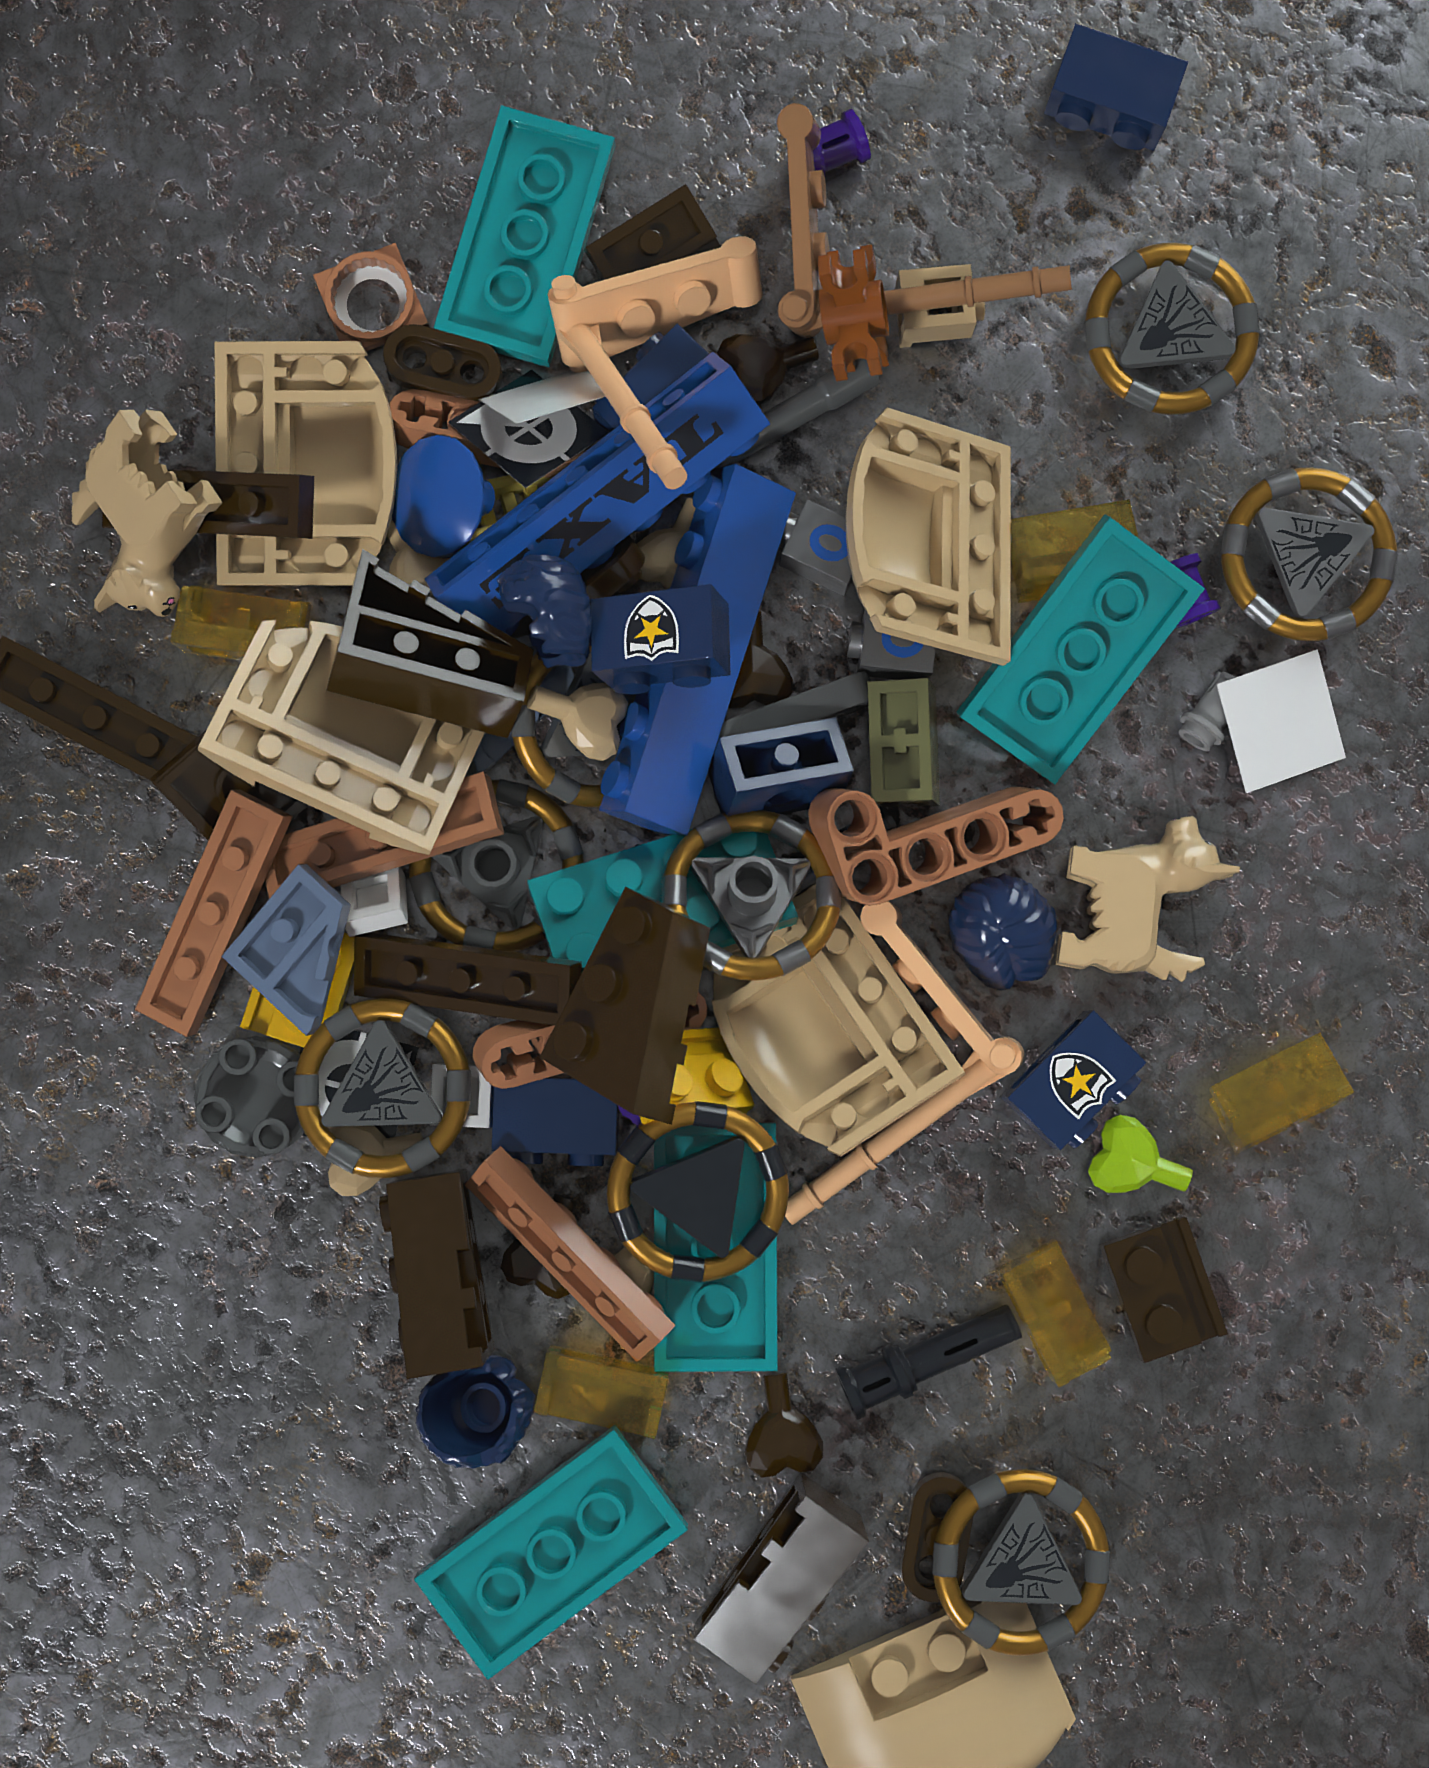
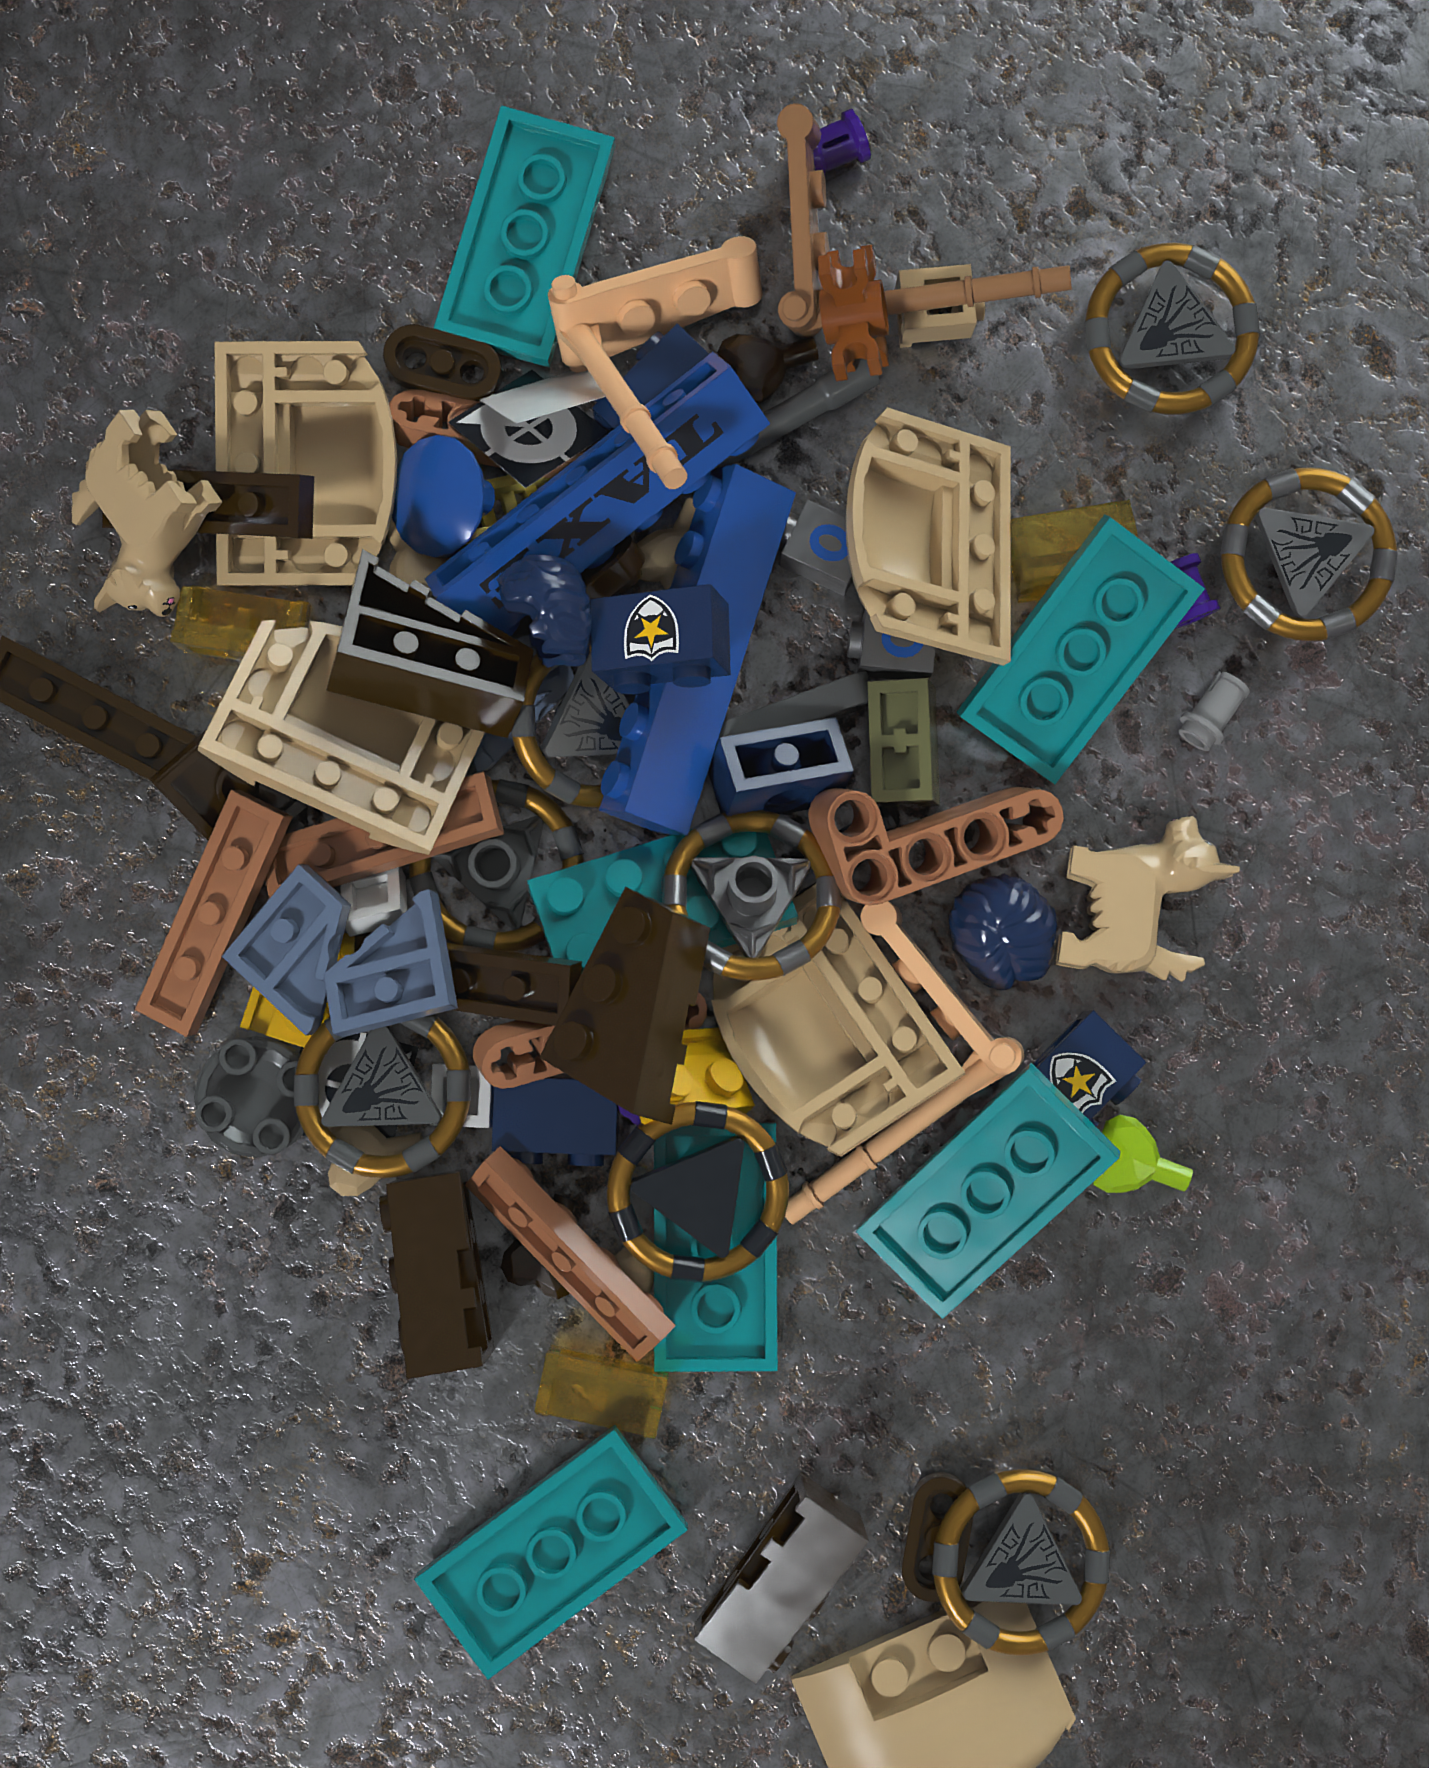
nougat piece [313,242,429,352] -> none
dark blue hair [415,1355,536,1469] -> none
tan rock [527,683,628,761] -> none
dark brown plate [584,184,721,280] -> none
dark brown rock [728,611,793,709] -> none
dark brown rock [744,1373,823,1478] -> none
black pin [835,1305,1022,1420] -> none
clear yellow hinge [995,1239,1112,1387] -> none
dark blue brick [1044,23,1188,151] -> none
dark brown plate [1099,1216,1228,1363] -> none
clear yellow hinge [1208,1033,1354,1155] -> none
white sticker [1217,649,1346,793] -> none
none -> sand blue wing [323,889,458,1037]
none -> teal plate [855,1063,1121,1319]

